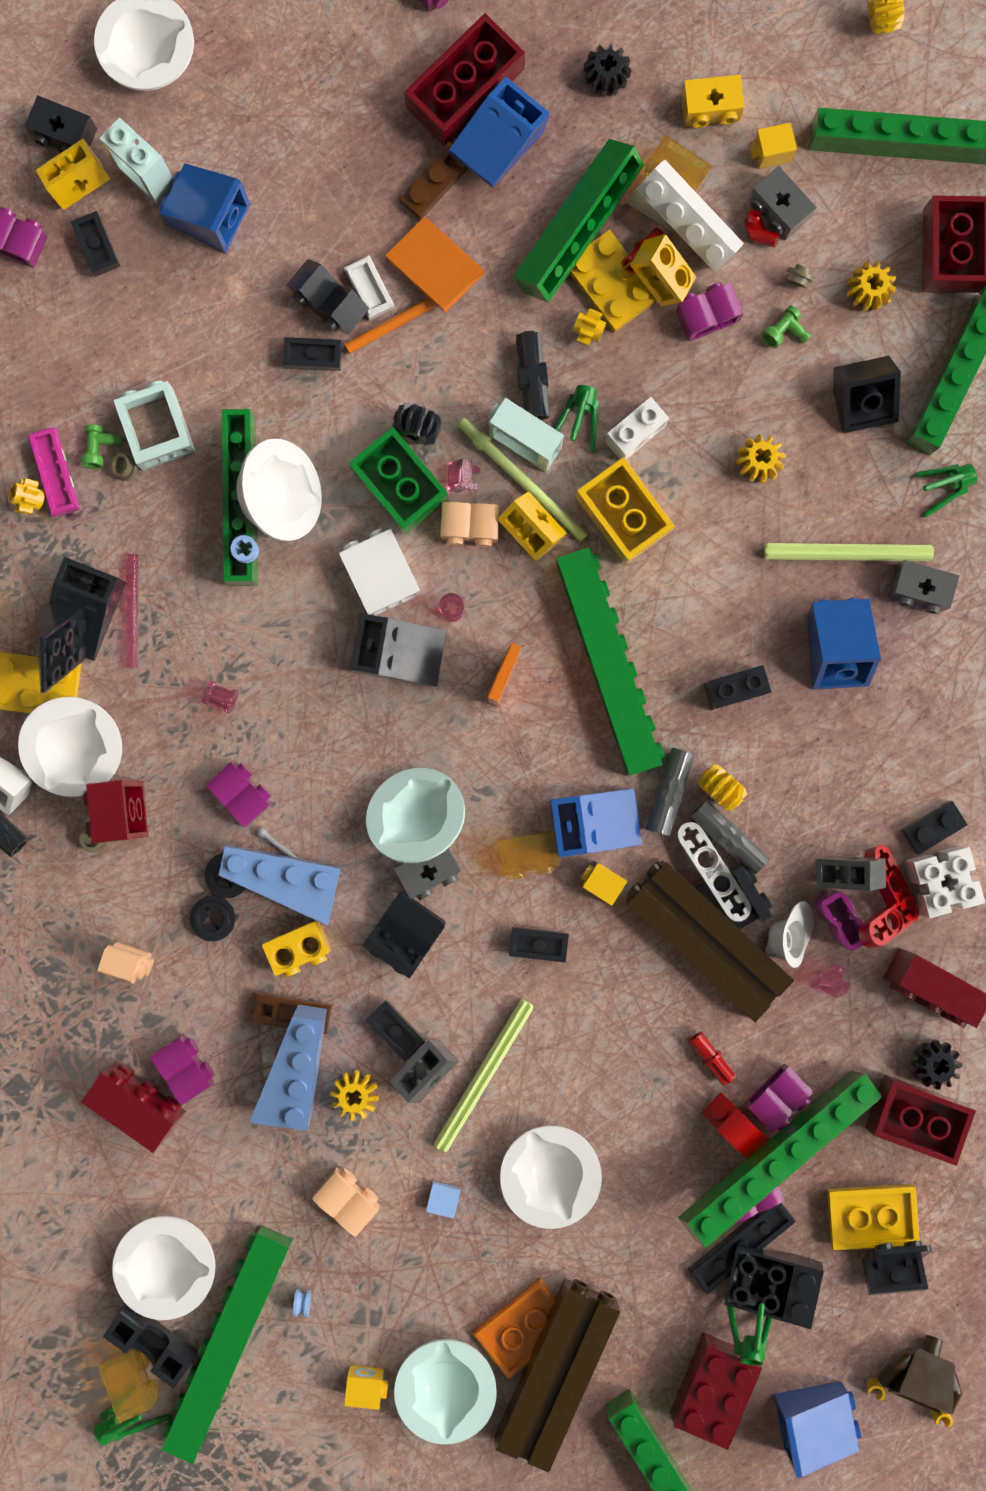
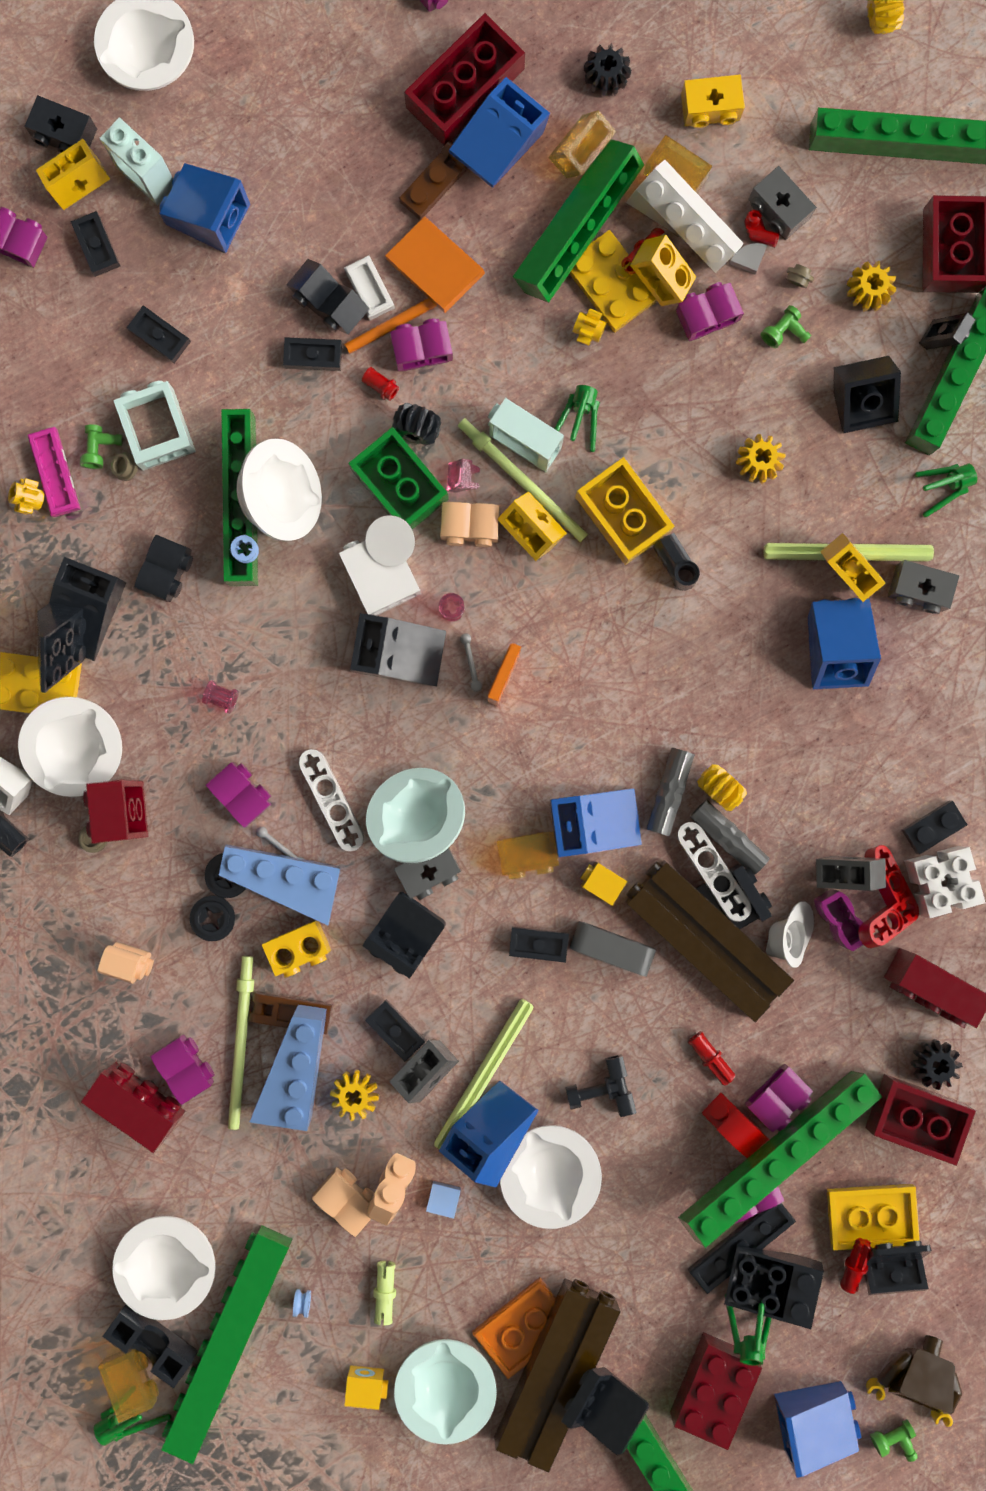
clear pink bar [126,554,138,668] -> none
black piece [516,331,550,421] -> none
green brick [555,547,665,776] -> none
white brick [605,397,669,460] -> none
black brick [703,665,772,711] -> none
yellow brick [750,122,797,169] -> none
clear pink tile [811,963,850,998] -> none
none -> black plate [126,305,191,364]
none -> black brick [134,535,193,602]
none -> yellowish green bar [228,956,254,1130]
none -> white beam [299,749,364,851]
none -> red pin [362,367,399,401]
none -> white sticker [366,516,415,566]
none -> light nougat brick [367,1153,416,1226]
none -> yellowish green pin [373,1261,396,1325]
none -> magenta brick [390,318,453,371]
none -> blue slope [439,1081,539,1187]
none -> light grey hinge [460,633,482,692]
none -> clear yellow brick [548,110,616,179]
none -> black bracket [561,1367,649,1455]
none -> black bar [565,1054,637,1117]
none -> dark grey beam [569,921,656,977]
none -> black piece [653,533,700,591]
none -> light grey tile [730,243,767,274]
none -> yellow brick [820,533,886,602]
none -> red axle [840,1238,872,1294]
none -> bright green piece [870,1419,918,1462]
none -> black plate [919,313,975,350]

